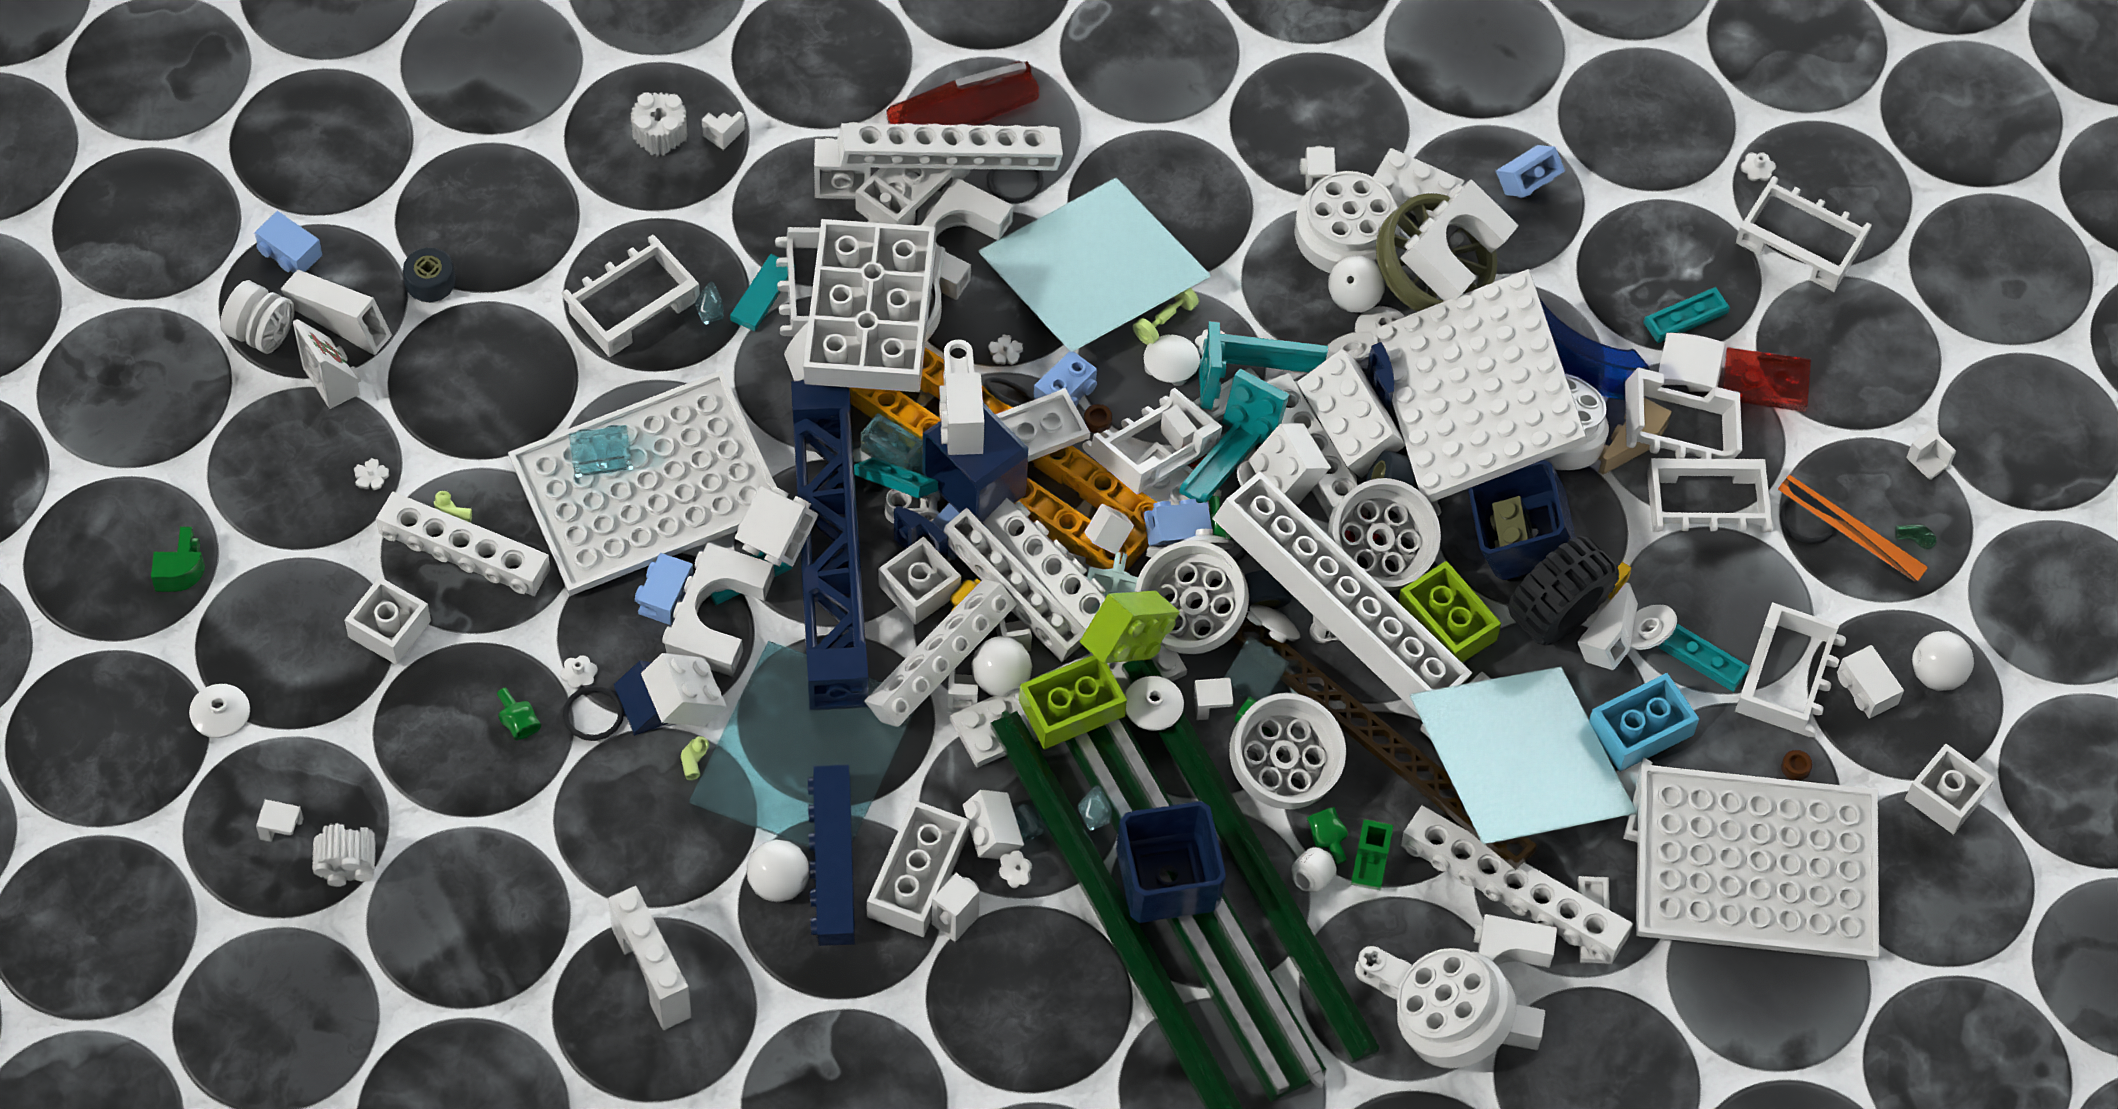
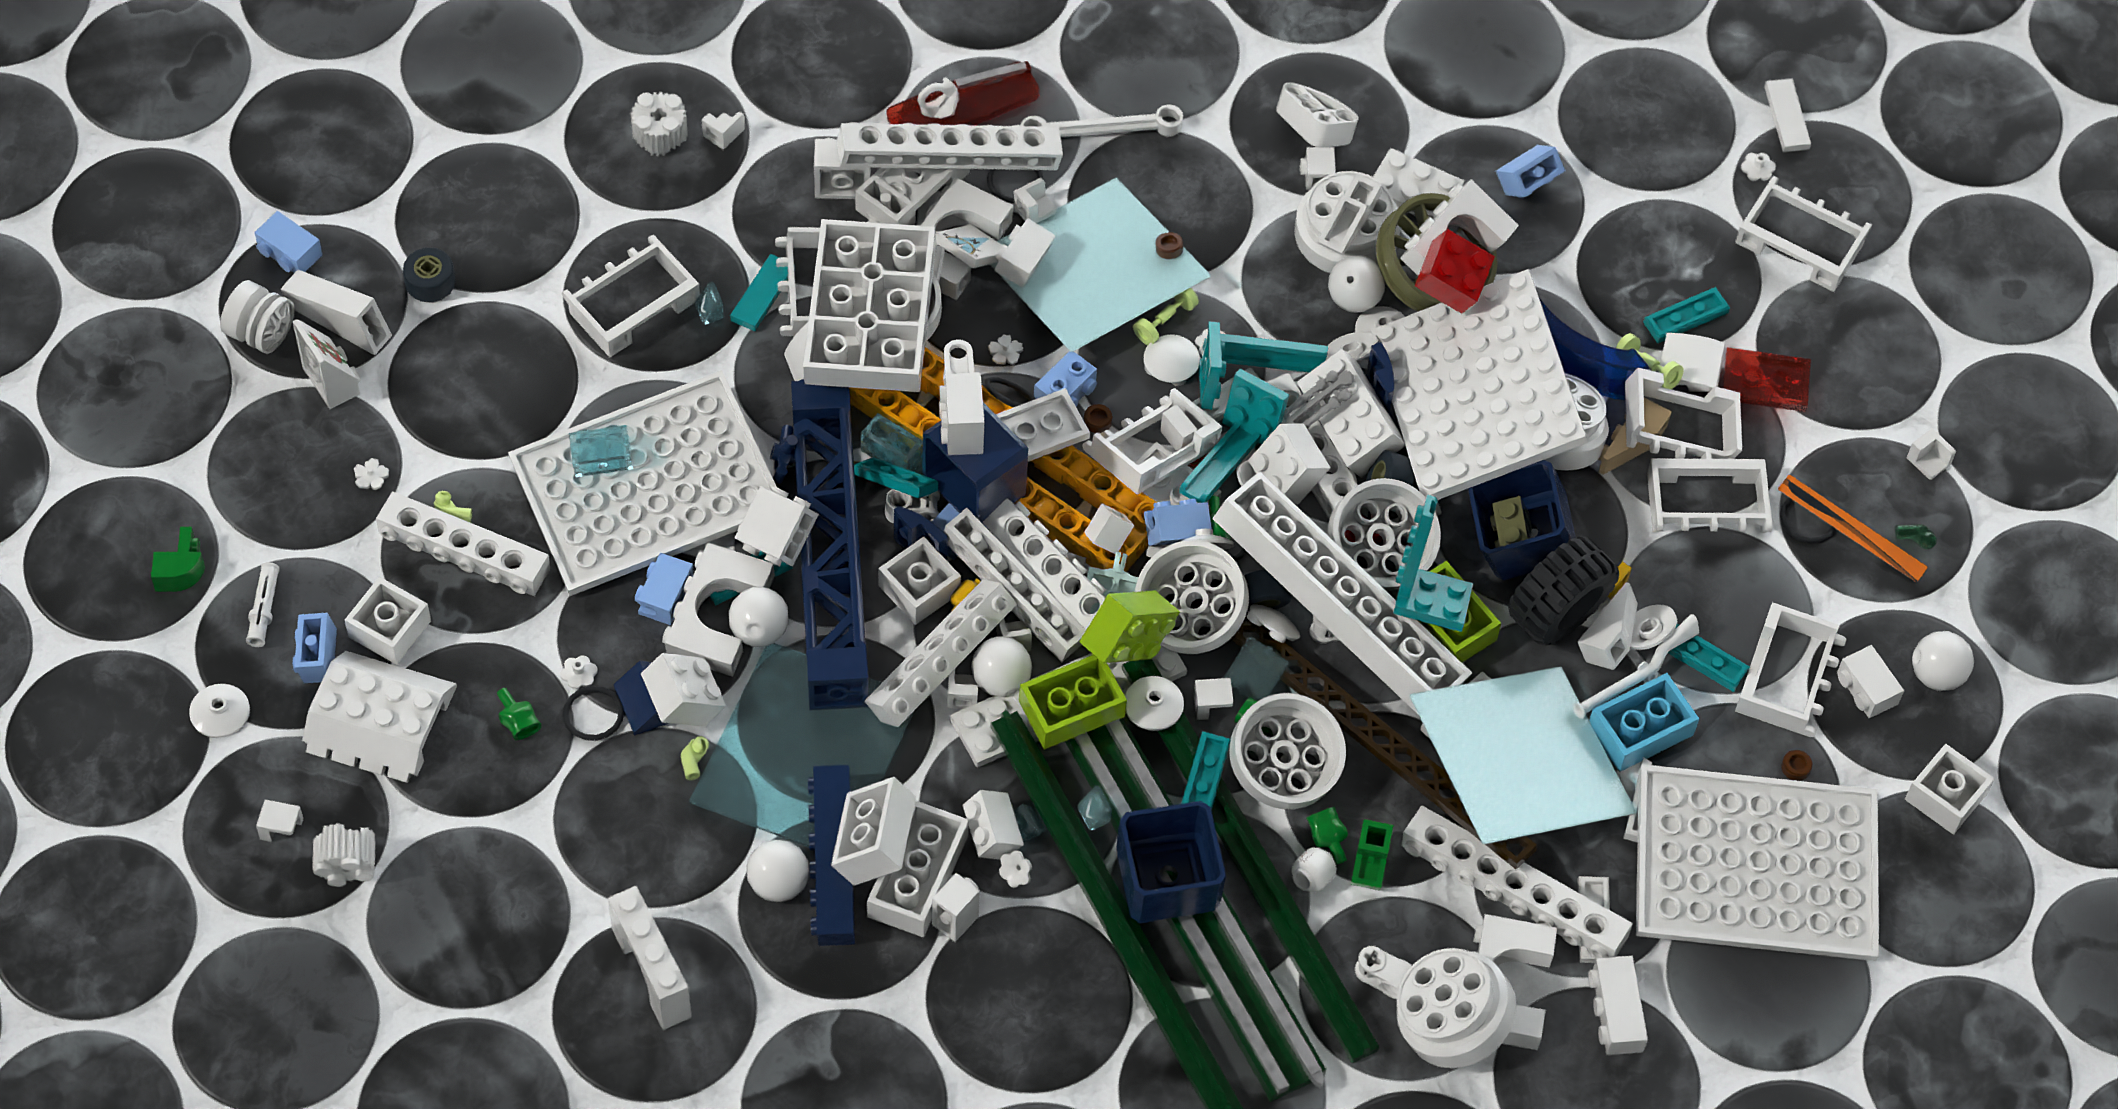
none -> white pin [246,562,280,647]
none -> light blue brick [293,613,337,683]
none -> white slope [302,651,457,783]
none -> white piece [729,587,789,647]
none -> dark blue piece [770,425,798,484]
none -> white brick [831,777,916,885]
none -> white piece [918,77,959,119]
none -> white tile [936,224,1002,268]
none -> white brick [995,218,1056,288]
none -> white panel [1014,178,1057,223]
none -> white piece [1021,105,1183,137]
none -> reddish brown tile [1155,232,1183,259]
none -> teal tile [1181,731,1231,810]
none -> white beam [1276,83,1358,147]
none -> light grey piece [1283,370,1354,428]
none -> white slope [1317,173,1382,255]
none -> teal bracket [1393,494,1473,632]
none -> red brick [1414,229,1495,314]
none -> white piece [1573,614,1699,719]
none -> white brick [1589,956,1648,1055]
none -> yellowish green wheel [1615,333,1684,389]
none -> white tile [1764,79,1811,152]

